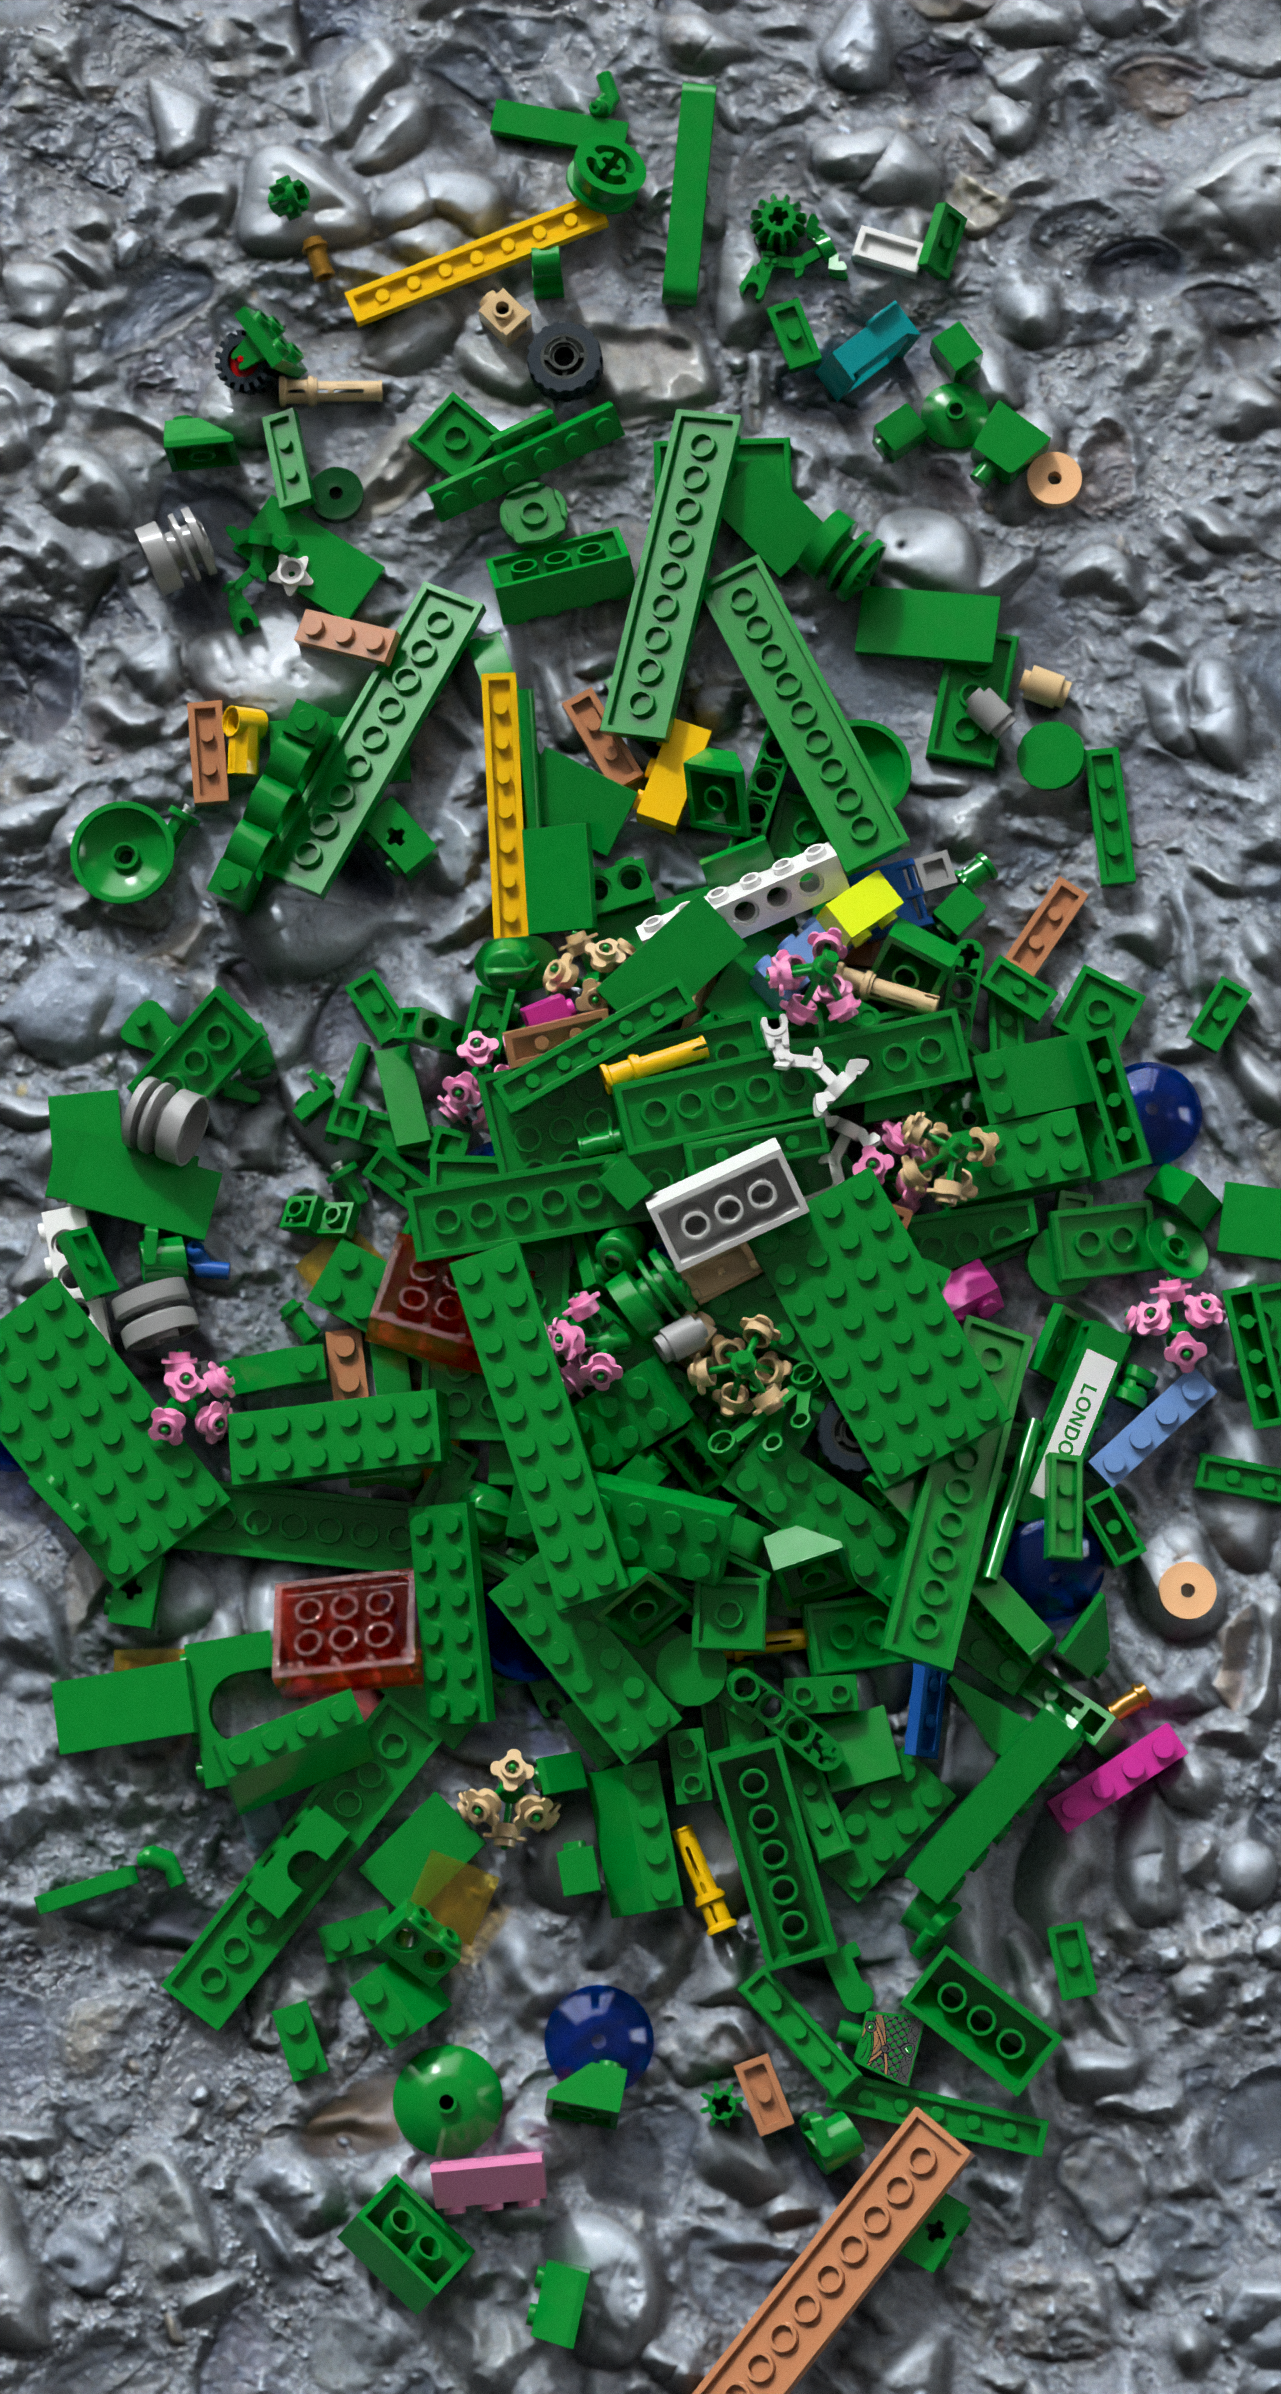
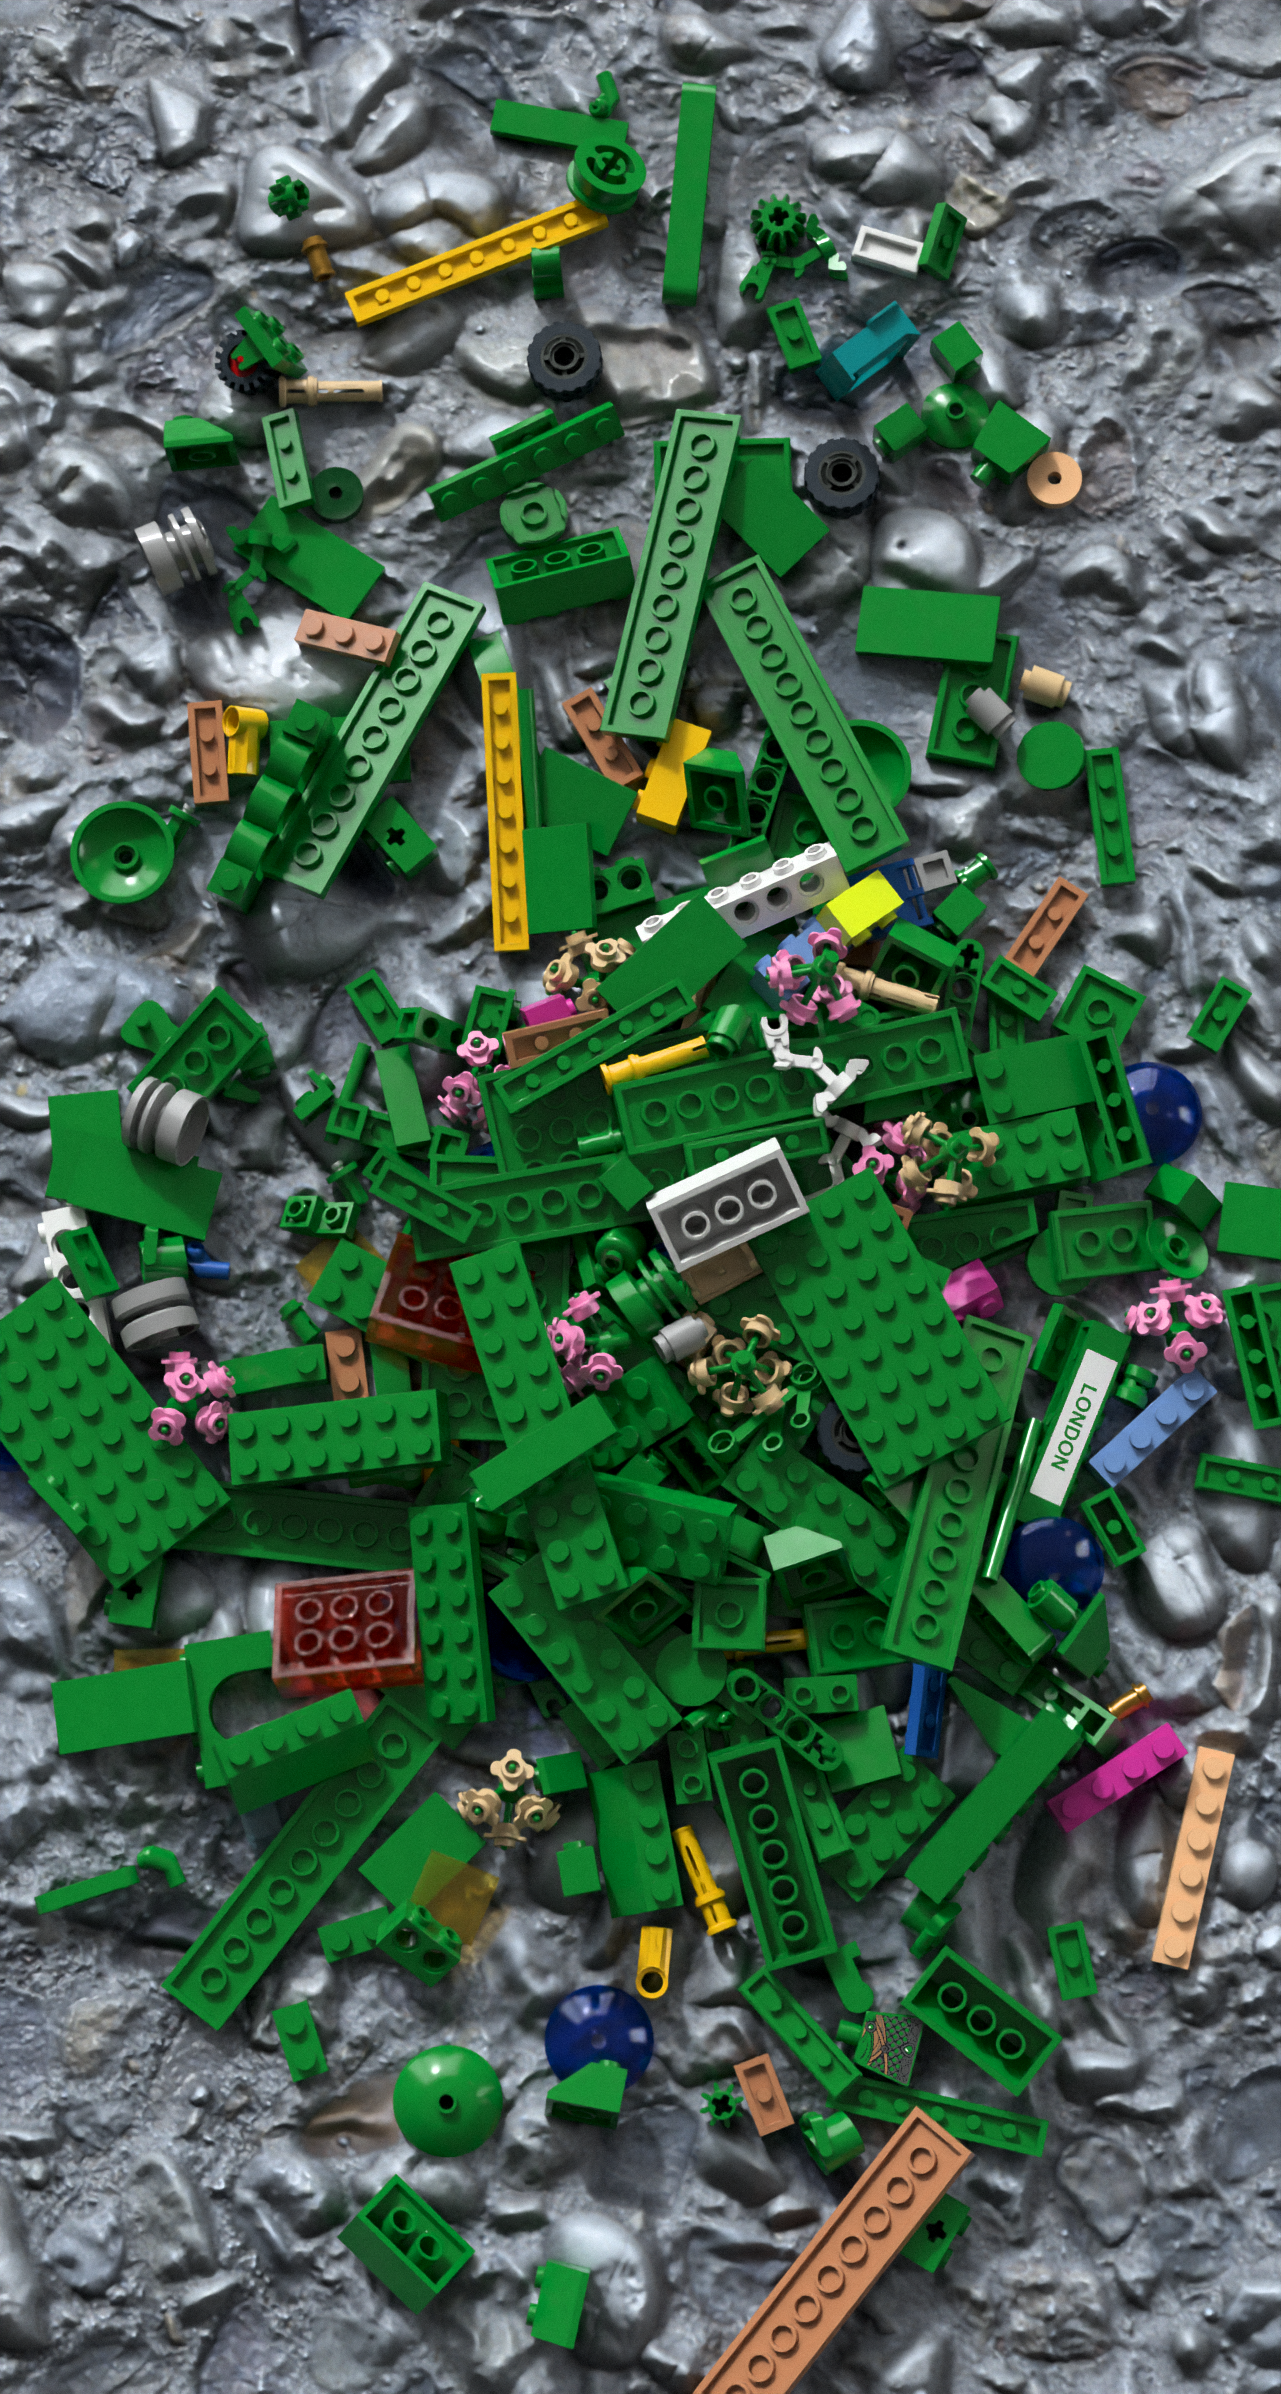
green arch [245,1805,352,1920] -> none
white plate [269,554,313,597] -> none
green slope [348,1958,453,2050] -> none
green tile [407,392,500,478] -> none
bright pink slope [430,2151,547,2215] -> none
green piece [474,936,558,992] -> none
tan brick [478,288,532,348] -> none
green wheel [796,509,887,603] -> none
green tile [1044,1452,1083,1564] -> none
light nougat piece [1157,1562,1217,1620] -> none
none -> green plate [369,1159,482,1244]
none -> green brick [469,1394,622,1515]
none -> yellow piece [636,1926,673,2001]
none -> green arm [681,1703,736,1735]
none -> green brick [706,1004,752,1059]
none -> black wheel [804,437,880,519]
none -> green brick [1028,1579,1082,1632]
none -> light nougat plate [1151,1746,1235,1970]

